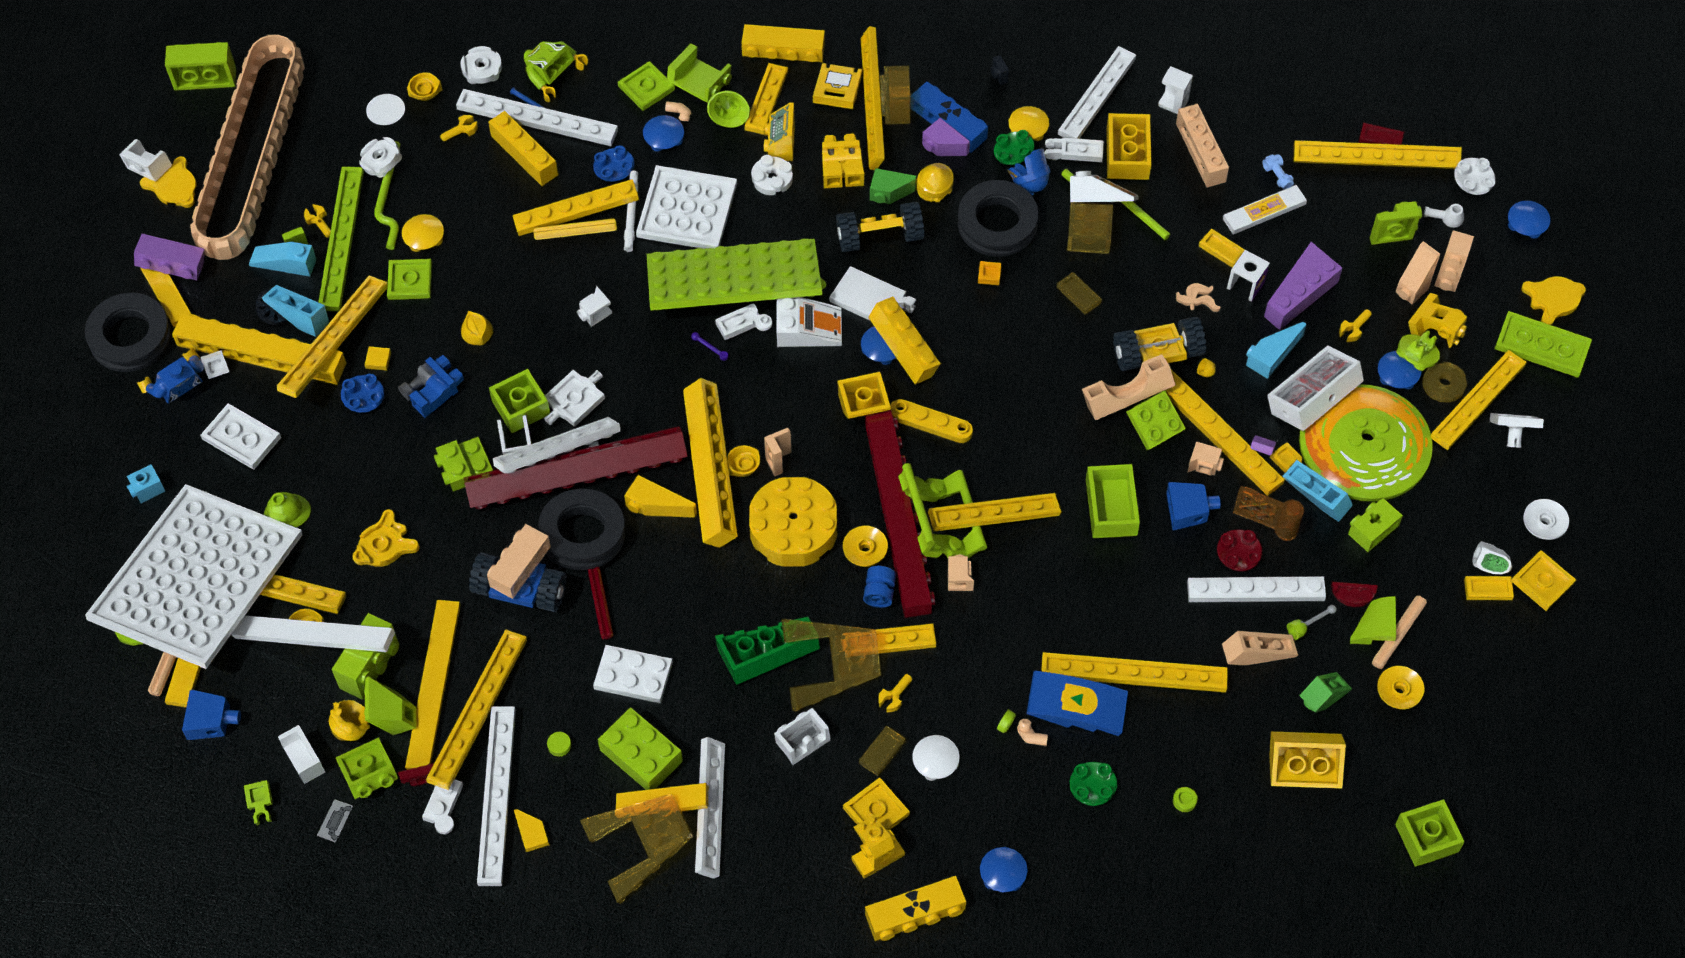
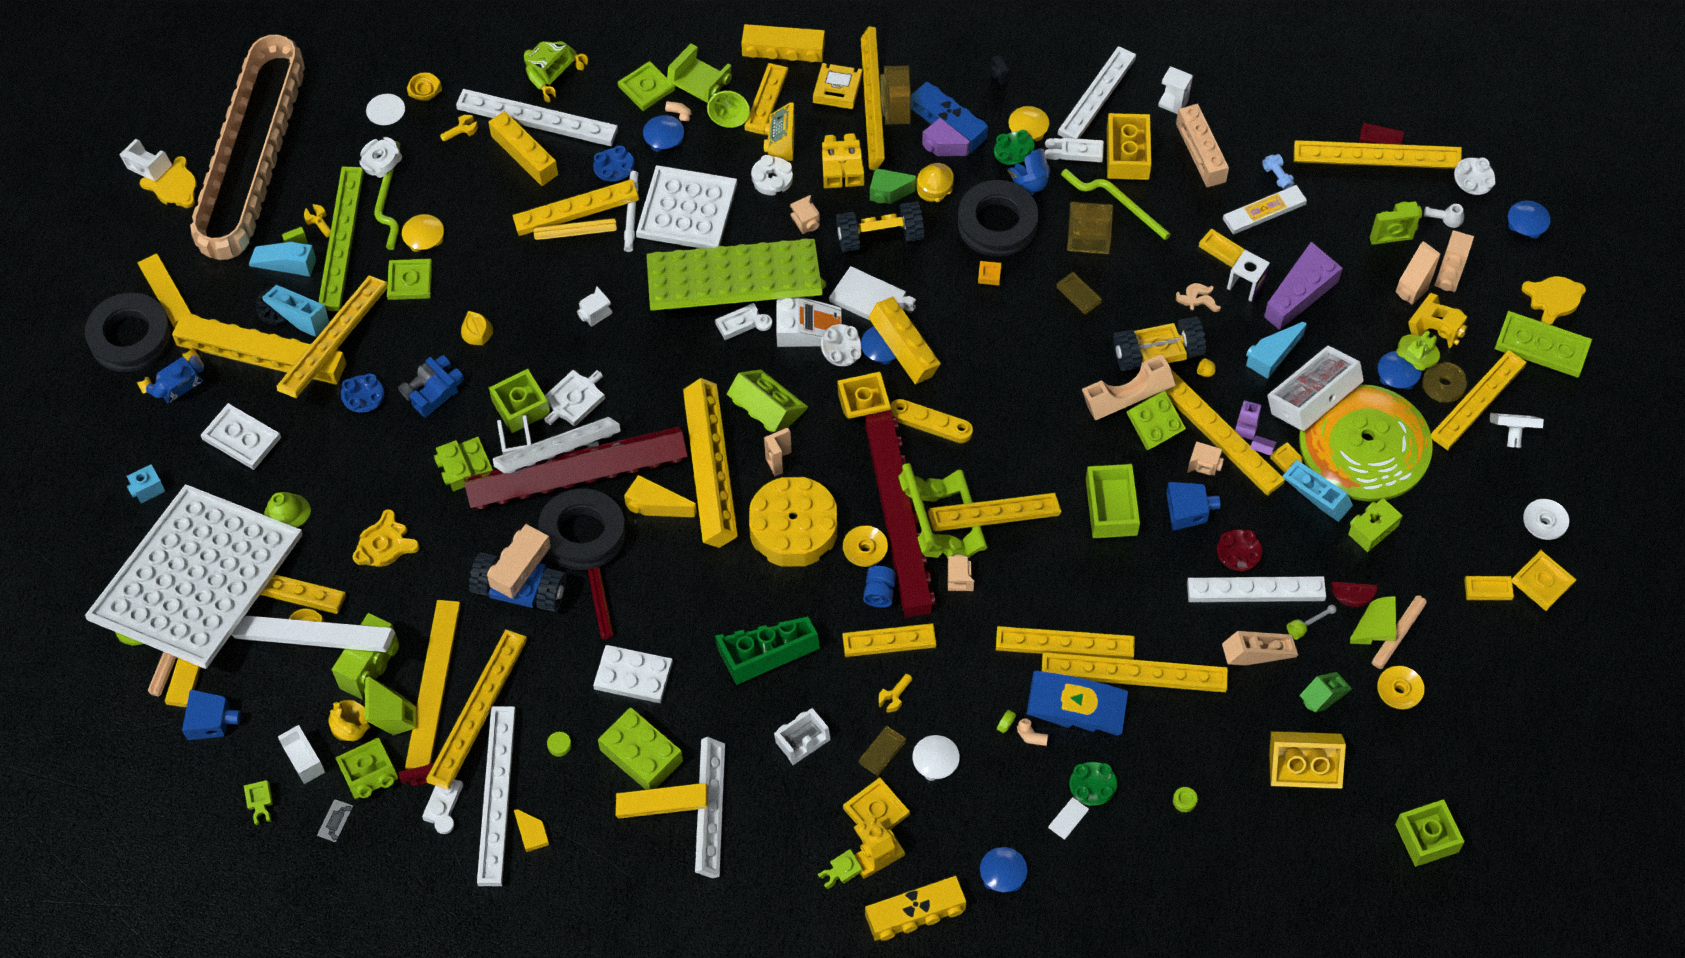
medium lavender brick [134,234,205,281] -> none
lime brick [165,42,236,90] -> none
white tile [201,350,229,379] -> none
yellow tile [365,347,391,371] -> none
white plate [461,46,502,84] -> none
blue piece [510,87,545,108] -> none
clear yellow wing [580,794,693,904] -> none
dark purple hinge [691,332,728,361] -> none
yellow hat [727,445,760,477] -> none
clear yellow wing [782,619,881,711] -> none
white slope [1070,171,1138,202] -> none
clear orange piece [1233,486,1304,541] -> none
yellow bar [1339,309,1372,342] -> none
rock [1472,541,1512,574] -> none
none -> lime slope [727,369,808,432]
none -> light nougat window [790,195,820,234]
none -> lime plate [818,849,864,889]
none -> white dish [821,324,861,366]
none -> yellow tile [996,626,1134,660]
none -> white sticker [1048,798,1089,839]
none -> medium lavender leg [1235,400,1261,440]

